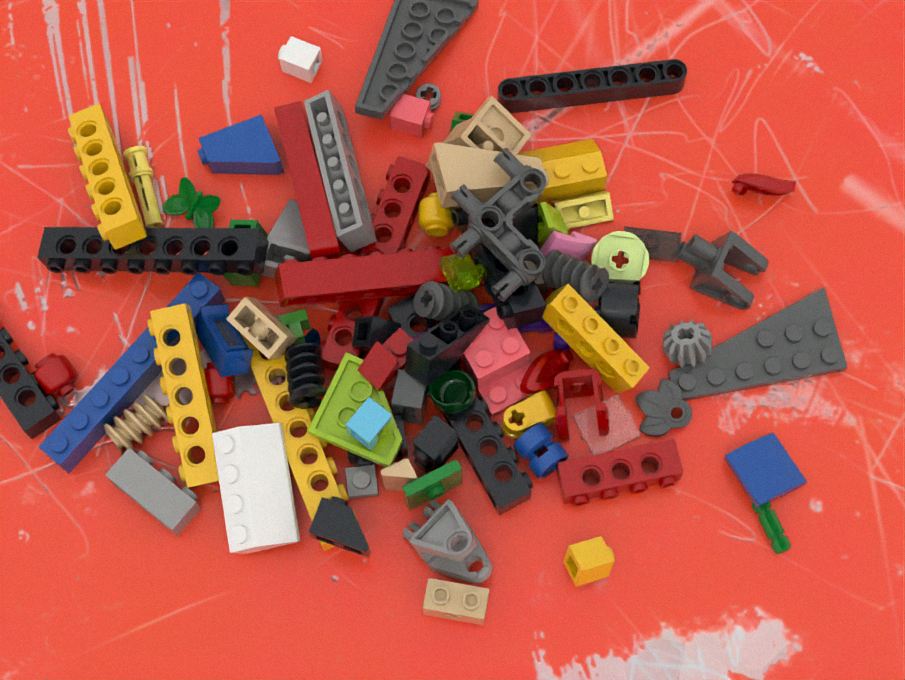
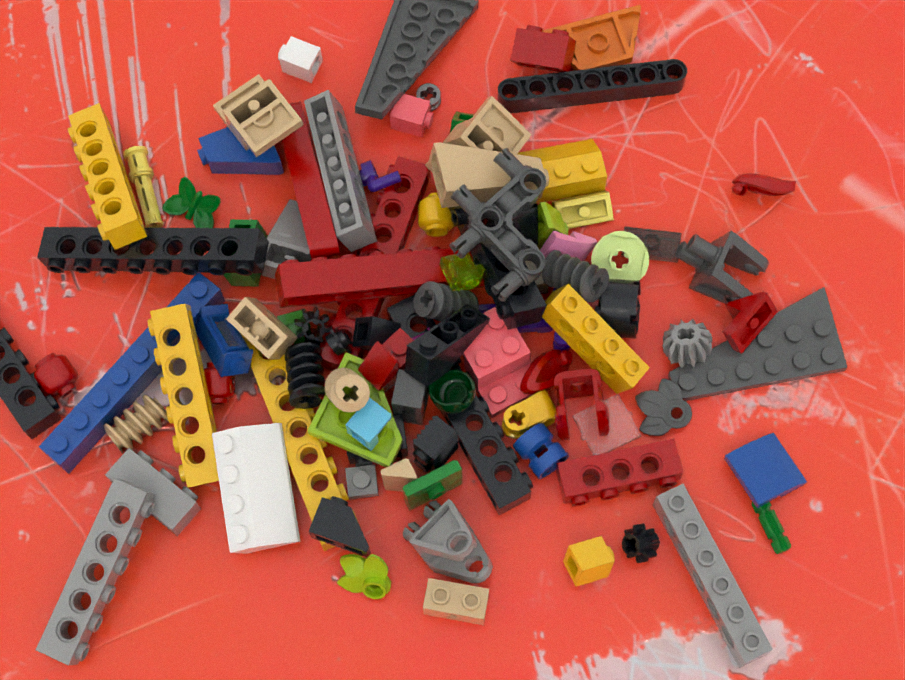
none -> light grey brick [36,478,155,666]
none -> tan bracket [213,74,304,157]
none -> black gear [294,307,330,343]
none -> tan piece [324,368,370,412]
none -> black plate [325,326,352,356]
none -> lime plate [337,554,391,599]
none -> dark purple plate [359,160,402,192]
none -> red brick [510,25,576,72]
none -> orange wing [542,5,641,71]
none -> black gear [622,523,660,563]
none -> light grey brick [653,484,773,668]
none -> red slope [723,291,778,354]

